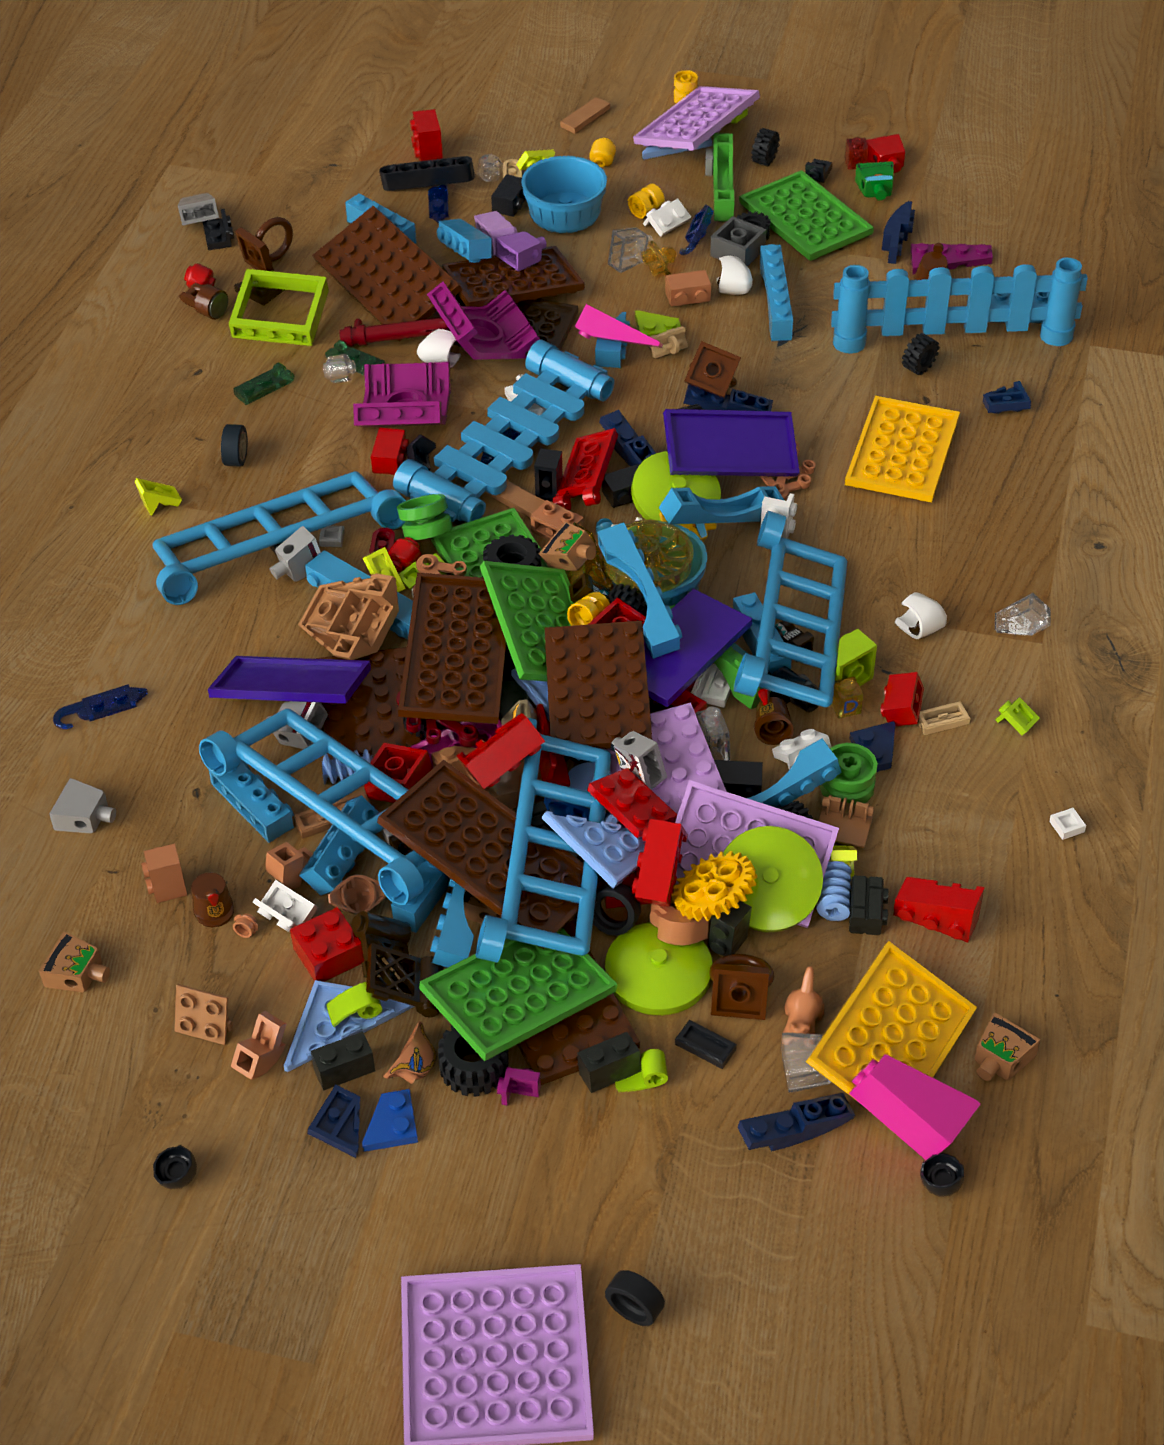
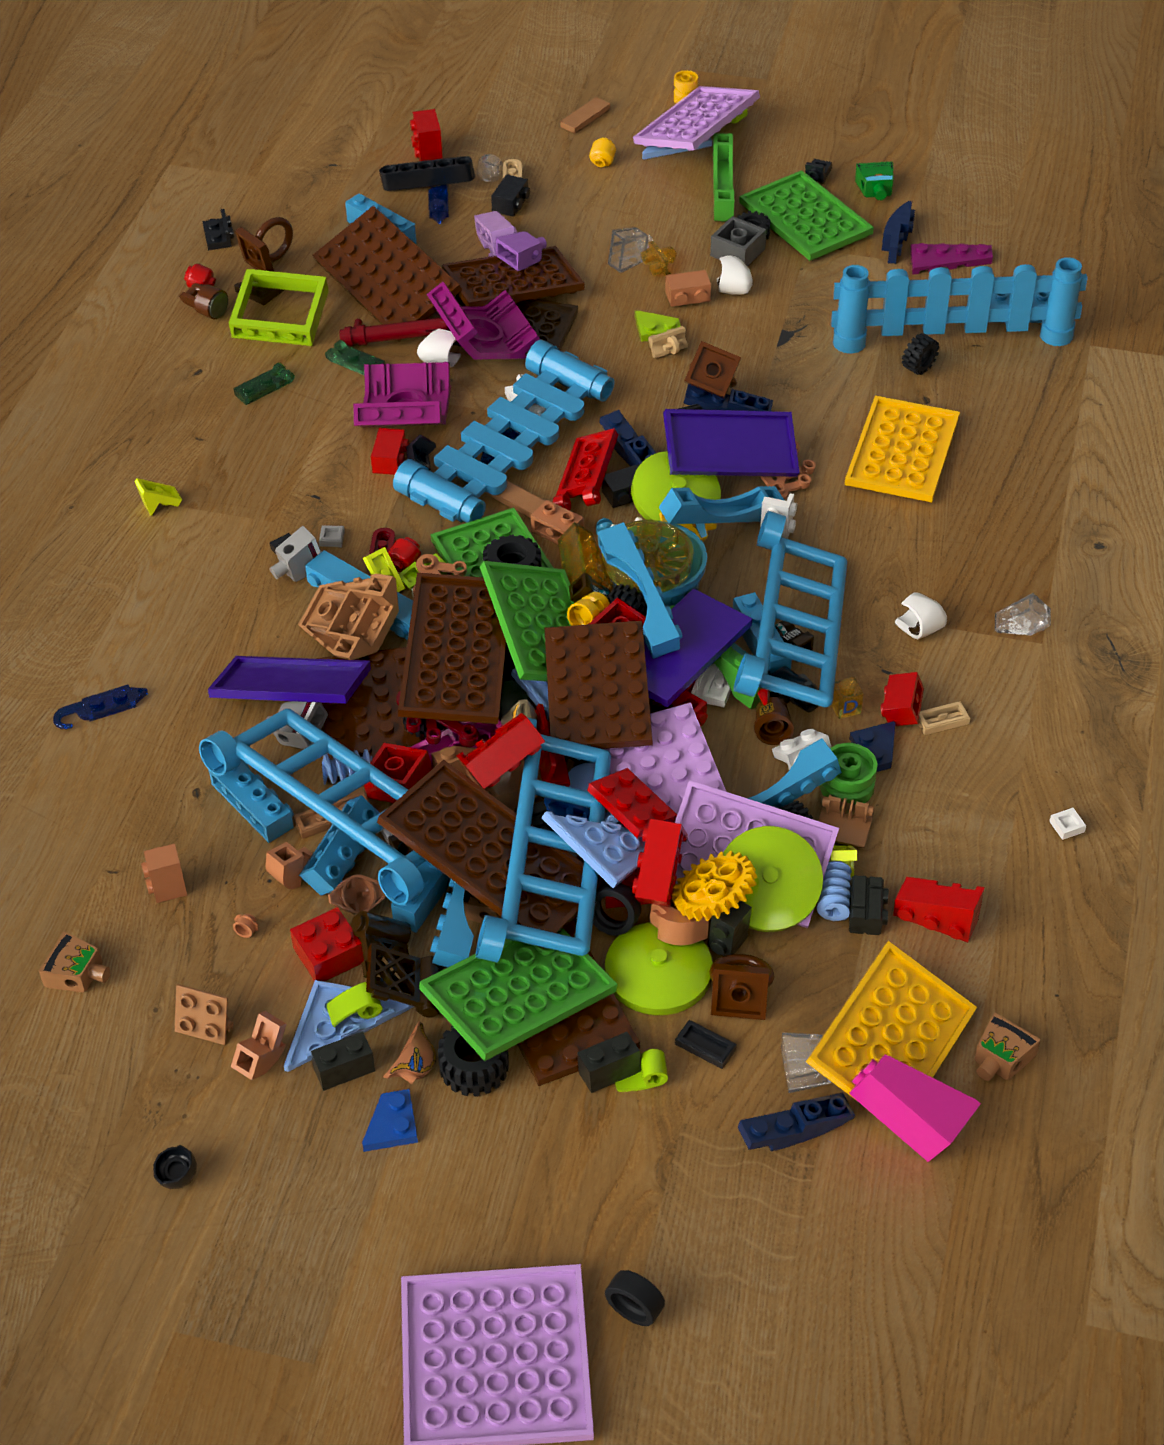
light grey torso [49,778,116,833] -> none
dark azure fence [153,471,406,605] -> none
light grey torso [178,193,219,226] -> none
reddish brown hat [191,872,234,928] -> none
black wheel [221,424,248,467] -> none
white bracket [252,880,319,933] -> none
dark blue wing [307,1084,360,1158] -> none
clear head [323,354,356,383] -> none
bright green wheel [397,494,453,540] -> none
dark azure brick [437,219,492,262] -> none
magenta bracket [497,1067,541,1106] -> none
neon yellow slope [516,150,555,170] -> none
dark azure piece [522,156,607,233] -> none
black brick [534,448,563,502] -> none
medium nougat torso [539,522,596,571] -> none
dark pink wedge [575,304,663,348] -> none
dark azure slope [595,312,630,368] -> none
light grey torso [611,731,667,790] -> none
yellow wheel [628,183,665,219] -> none
white bracket [643,198,691,237] -> none
clear blue plate [679,204,714,255] -> none
clear torso [695,706,730,761] -> none
light grey tile [705,148,713,176] -> none
black brick [714,760,763,798] -> none
black tyre [751,128,780,166] -> none
dark azure arch [759,244,793,341] -> none
nougat animal [781,966,825,1049] -> none
lime slope [834,629,877,700] -> none
clear red brick [845,137,868,170] -> none
red torso [863,134,905,173] -> none
reddish brown hat [915,243,948,280] -> none
black hair [920,1153,964,1197] -> none
dark blue wing [983,381,1031,413] -> none
lime bracket [995,697,1040,736] -> none

